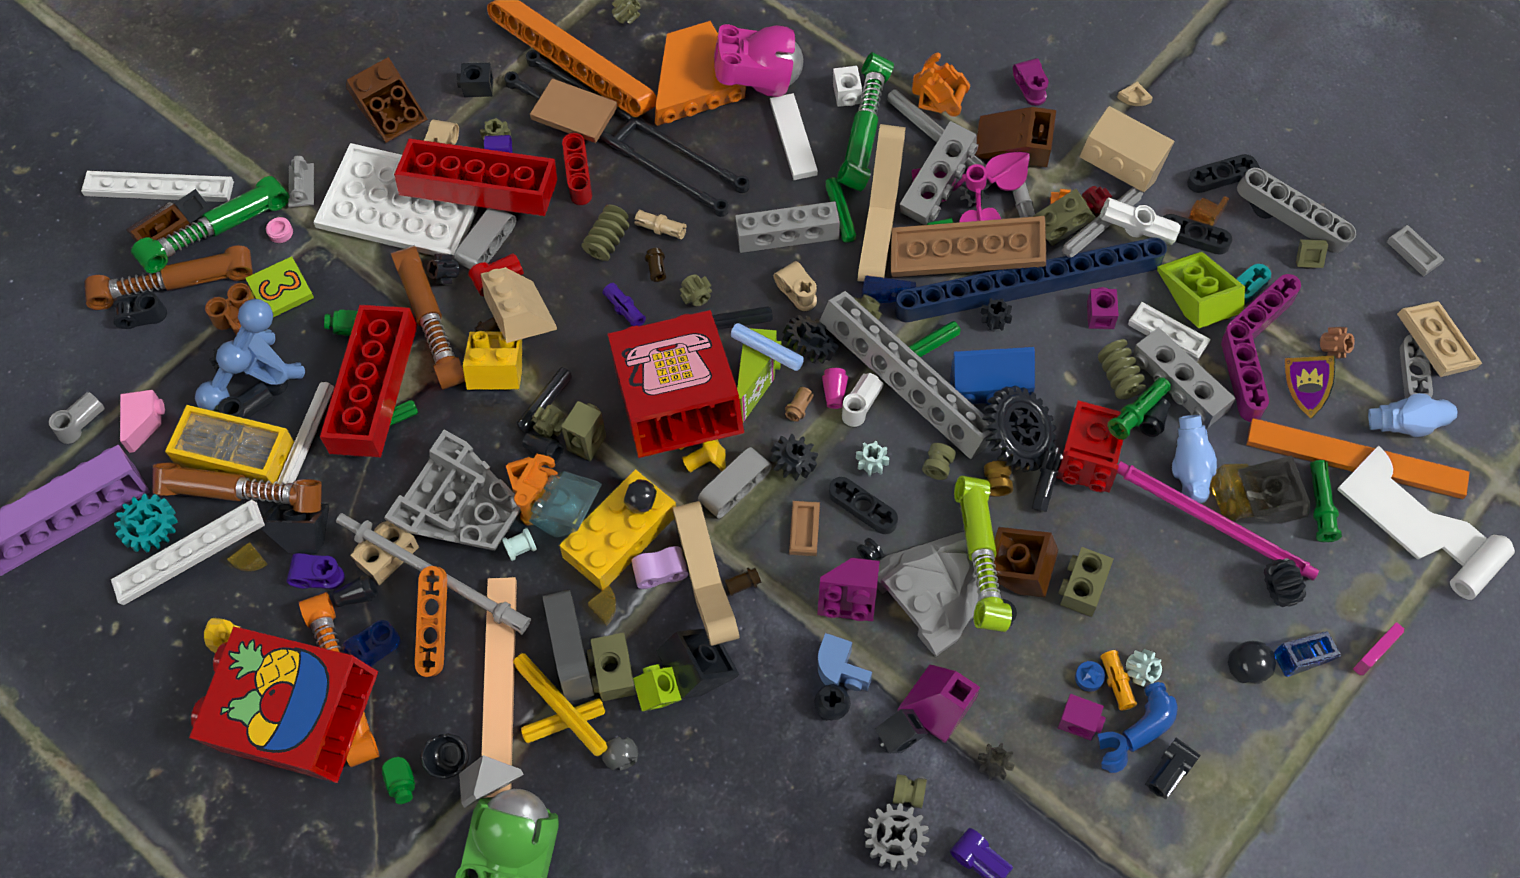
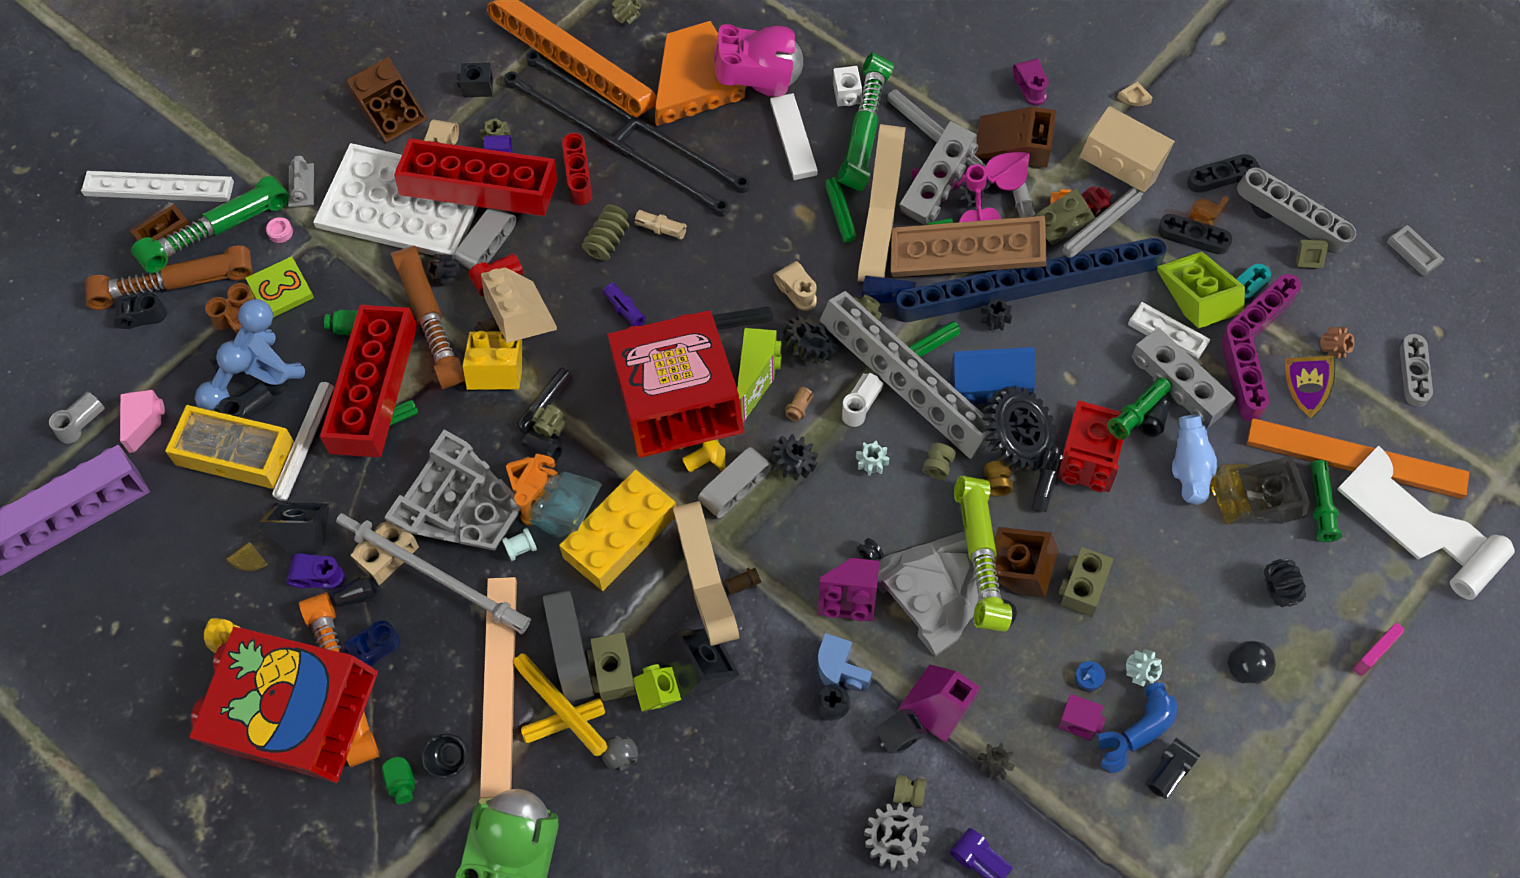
white tile [111,500,265,605] -> none
teal gear [114,494,178,553] -> none
dark orange piece [153,463,322,513] -> none
black brick [175,189,211,225] -> none
orange beam [415,566,448,677] -> none
light grey slope [459,755,524,808] -> none
medium nougat tile [530,78,617,143] -> none
olive brick [561,401,606,461] -> none
clear yellow tile [588,586,616,626] -> none
black piece [624,479,657,514] -> none
lavender axle [631,546,689,589] -> none
dark brown pin [645,248,666,282] -> none
olive gear [680,275,712,306] -> none
light blue axle [731,323,804,371] -> none
light grey brick [735,202,840,253] -> none
medium nougat tile [789,501,820,556] -> none
dark pink cone [822,368,848,409] -> none
black beam [829,477,898,534] -> none
orange piece [912,53,970,117] -> none
magenta brick [1087,287,1119,329] -> none
olive piece [1098,339,1147,399] -> none
white piece [1100,198,1181,245] -> none
light orange pin [1100,650,1137,710] -> none
dark pink piece [1117,461,1319,581] -> none
clear blue slope [1274,631,1342,677] -> none
light blue animal [1368,393,1457,437] -> none
tan tile [1397,301,1482,377] -> none

